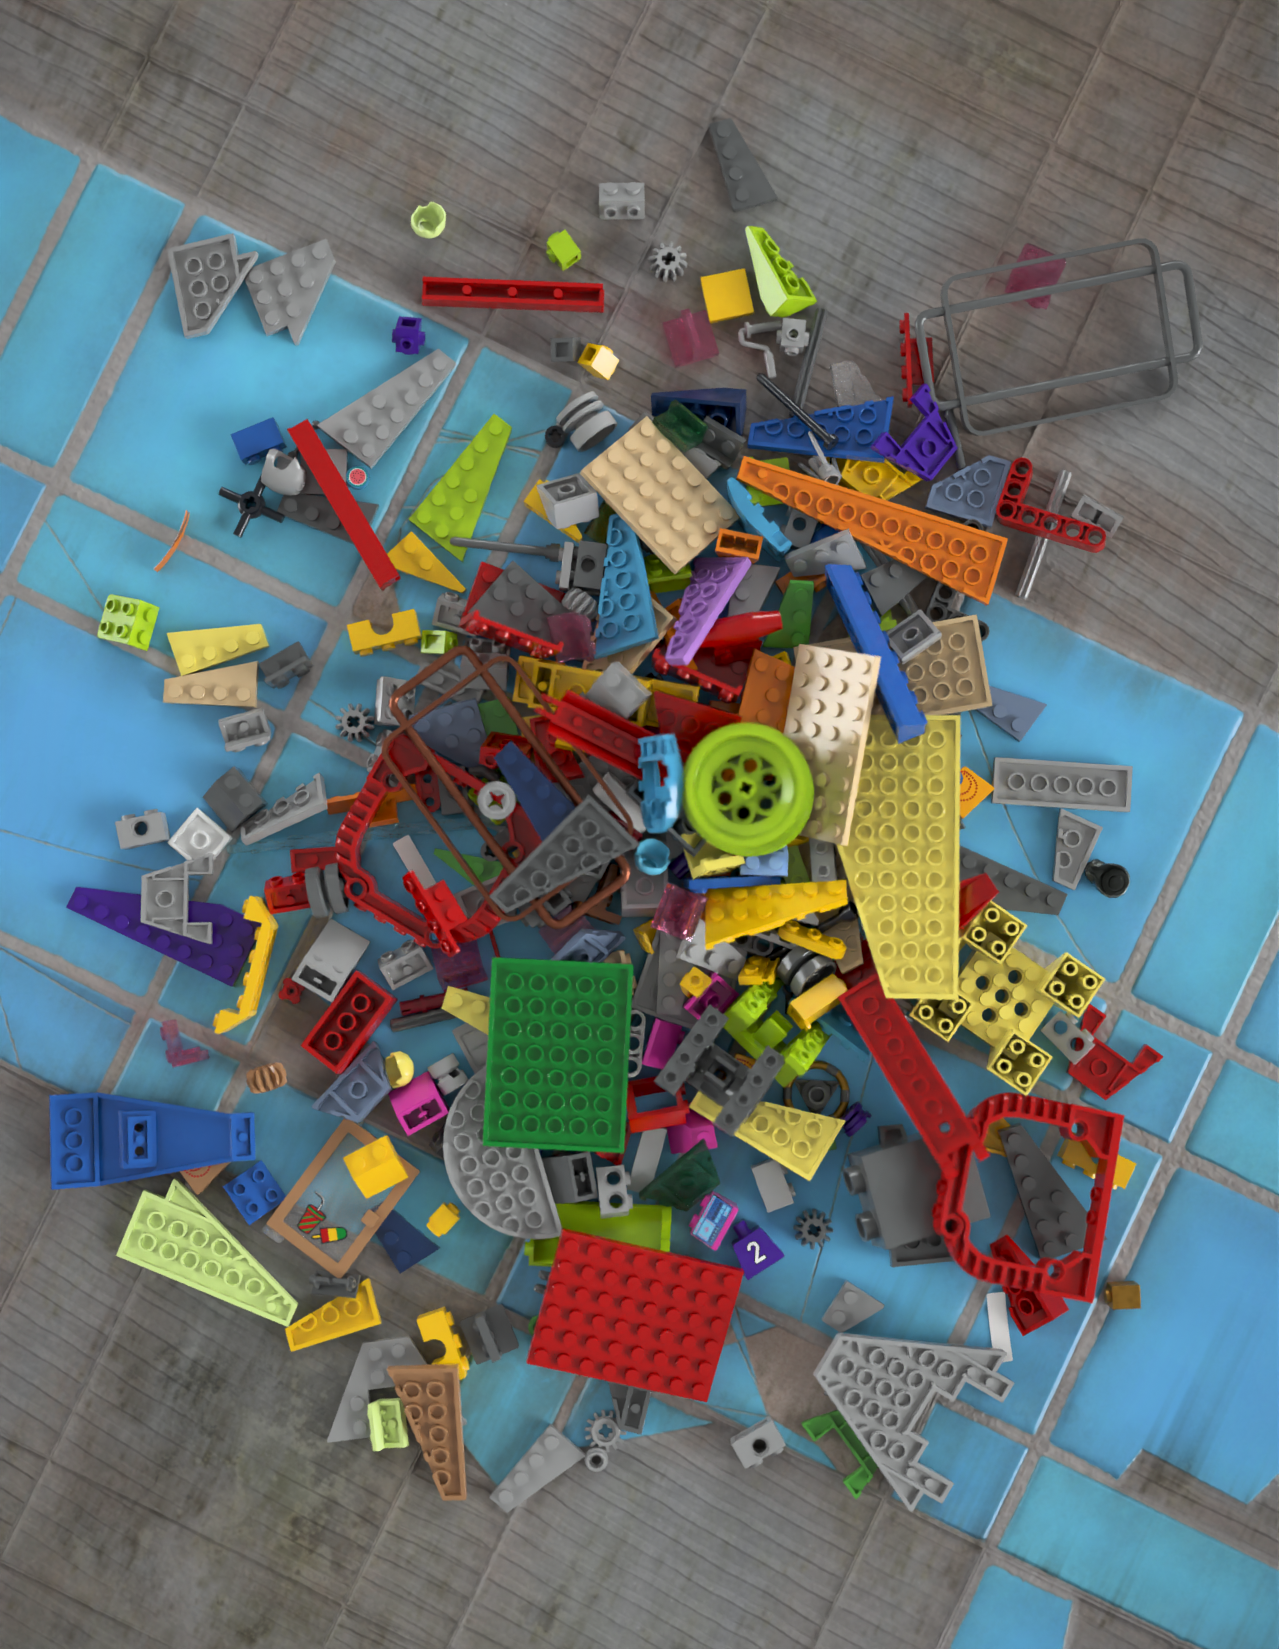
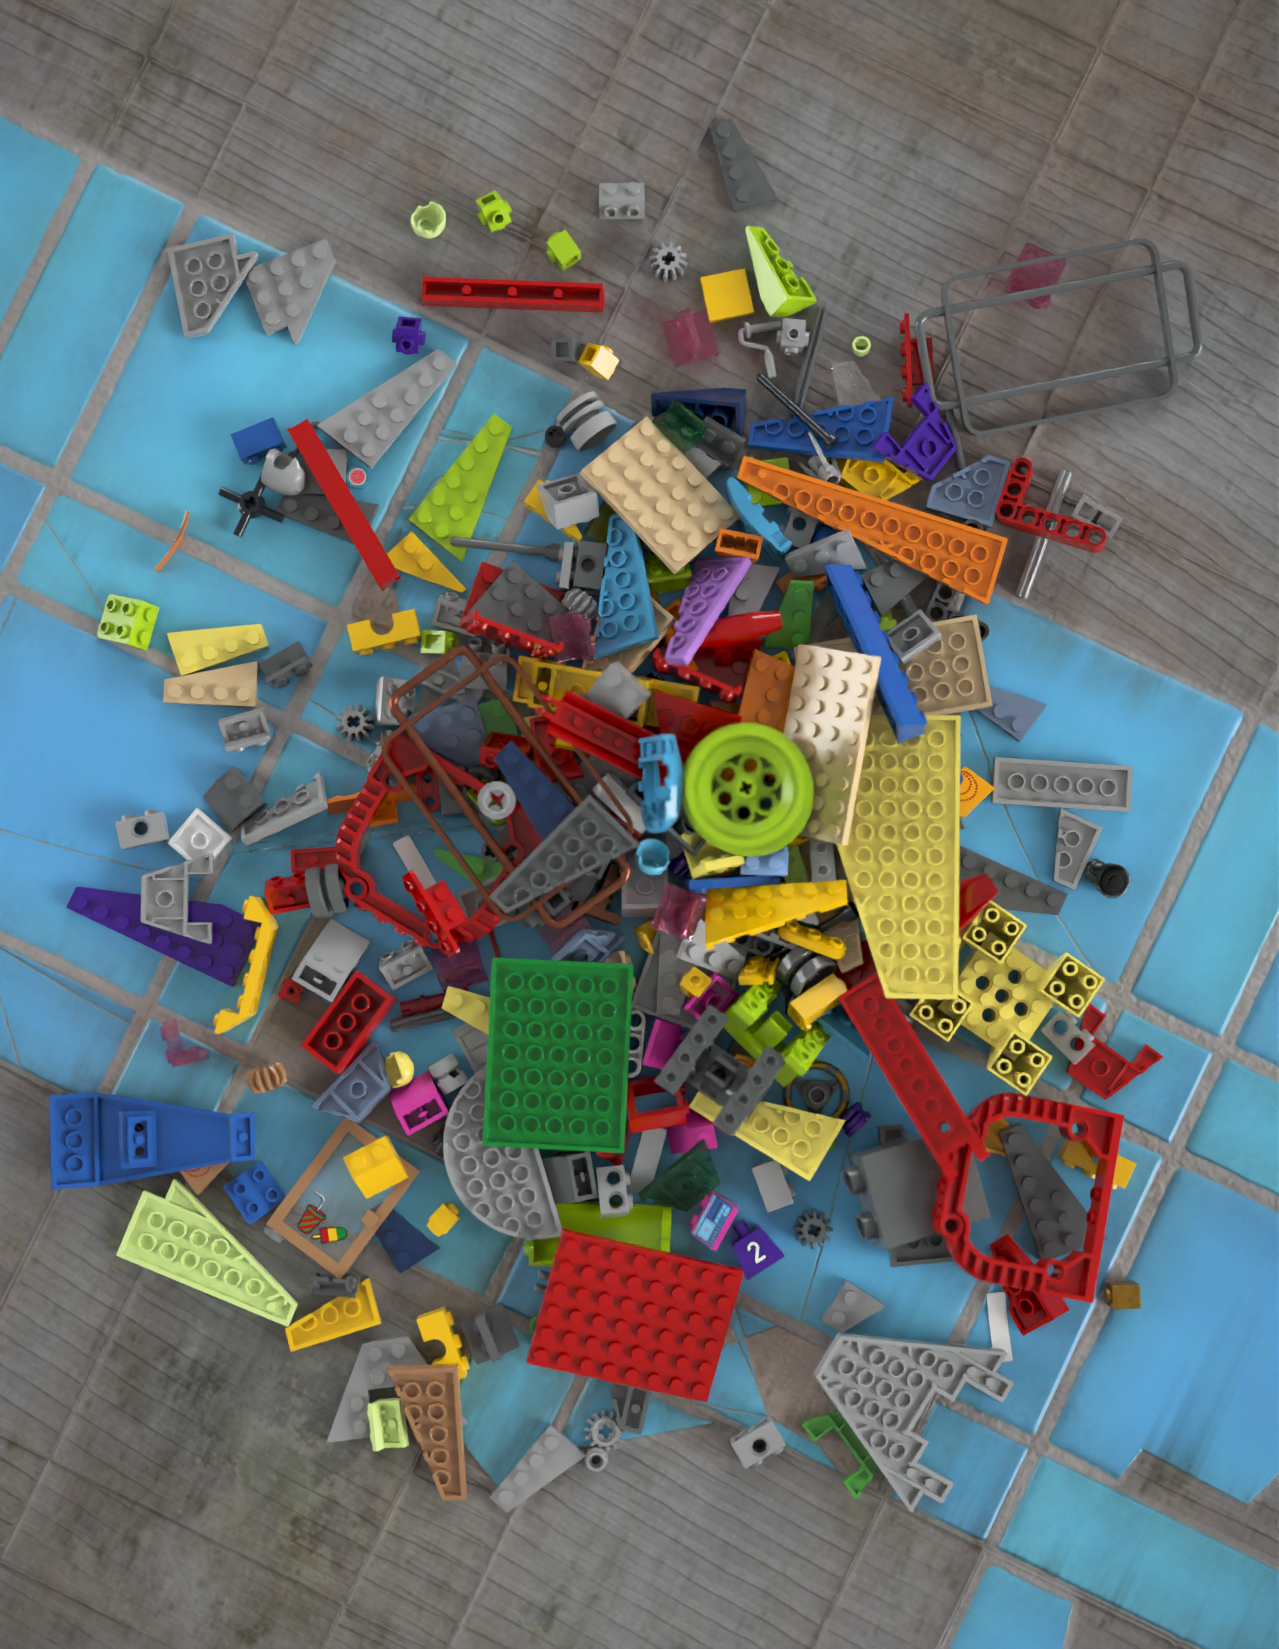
none -> lime brick [475,190,512,232]
none -> yellowish green hinge [852,336,871,357]

